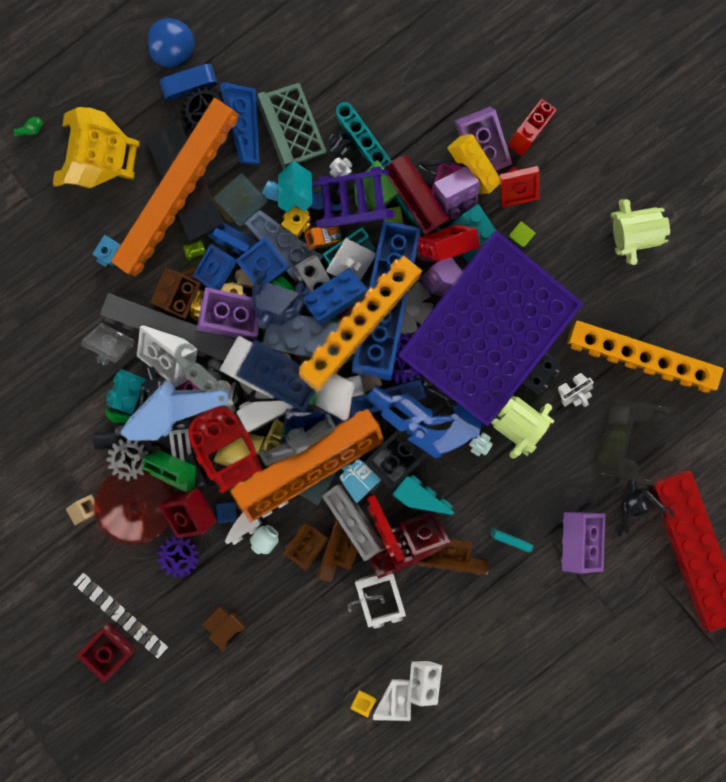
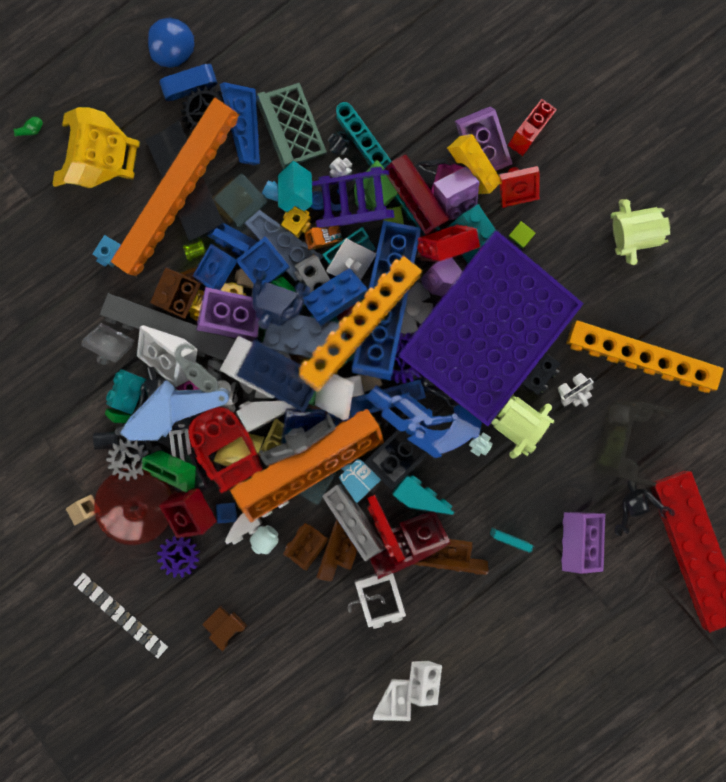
dark red brick [76,623,136,683] -> none
yellow tile [350,690,376,718] -> none

